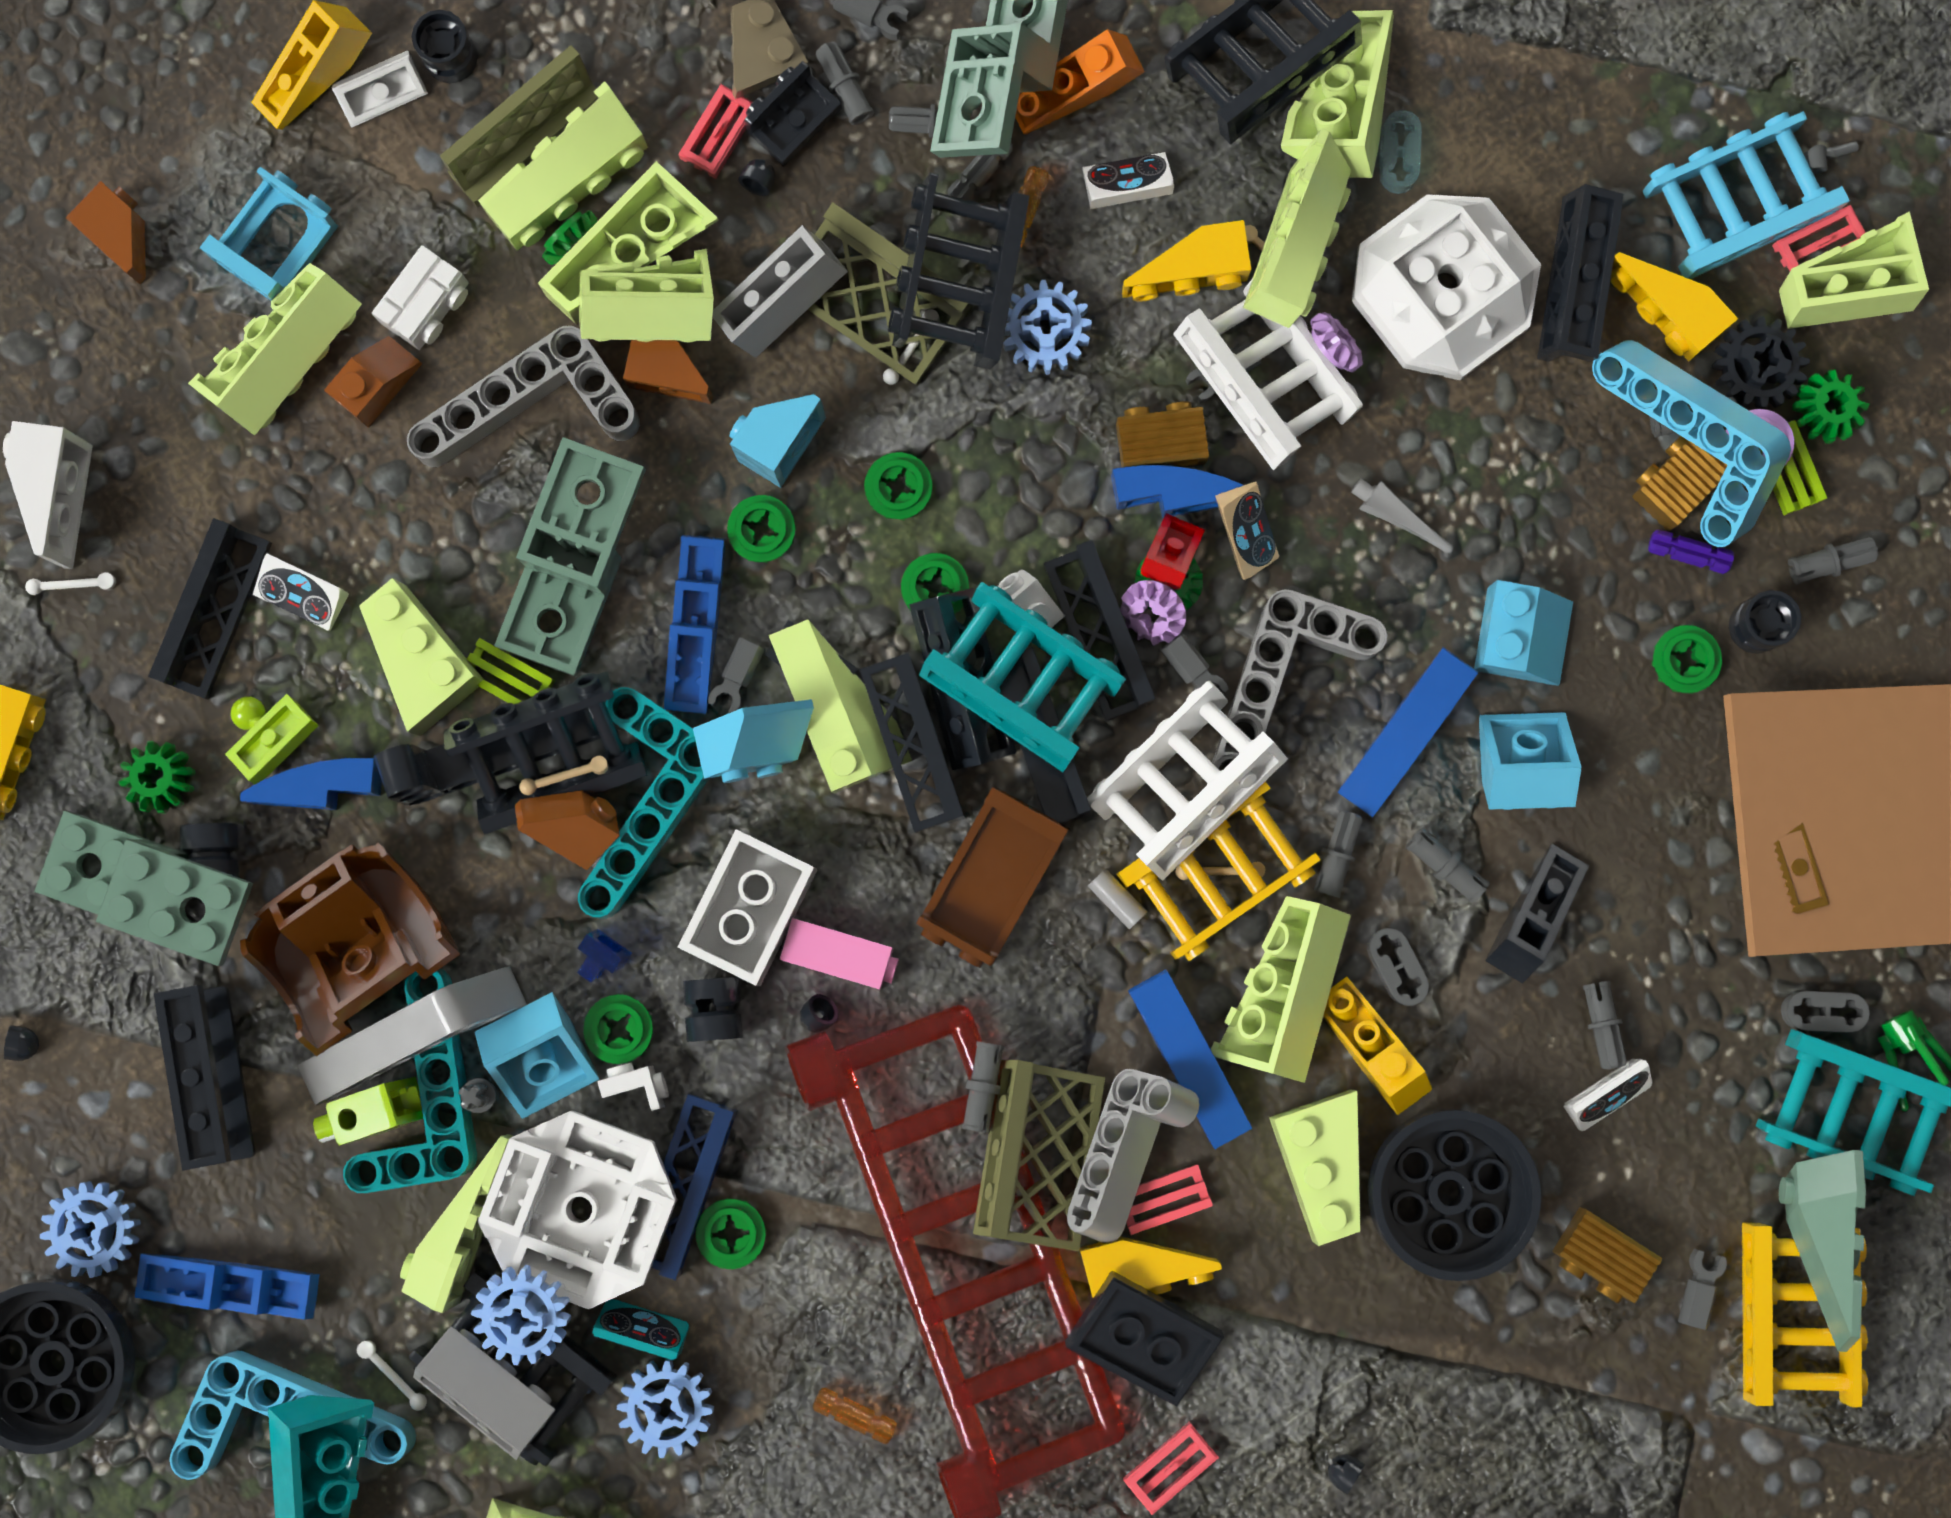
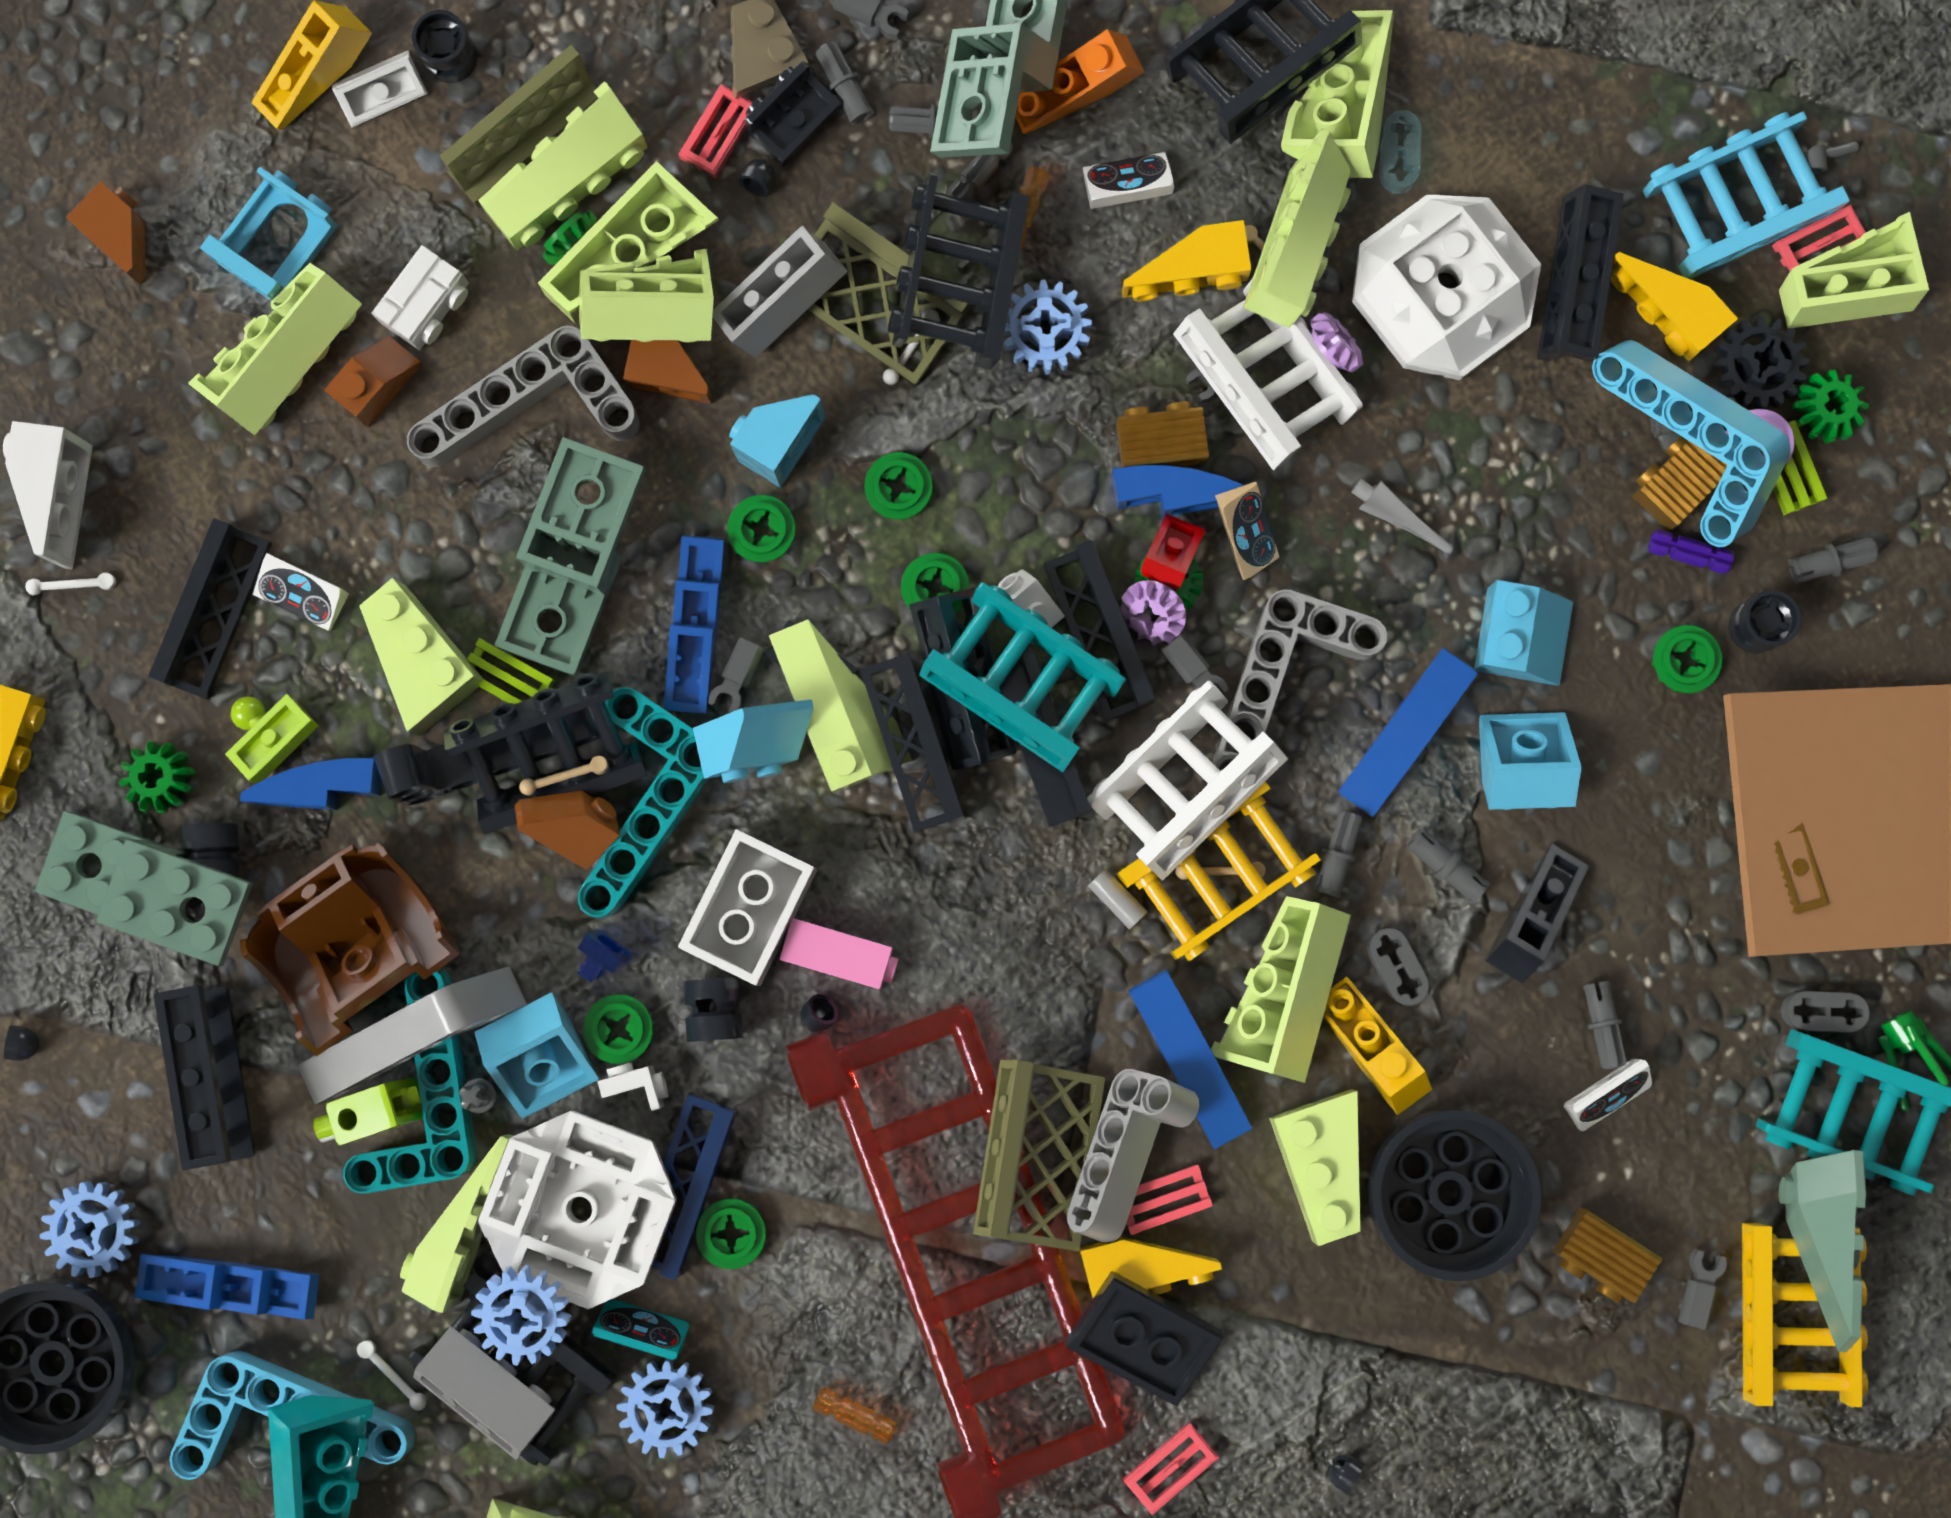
reddish brown panel [916,786,1070,968] -> none
dark grey pin [962,1041,1004,1133] -> none

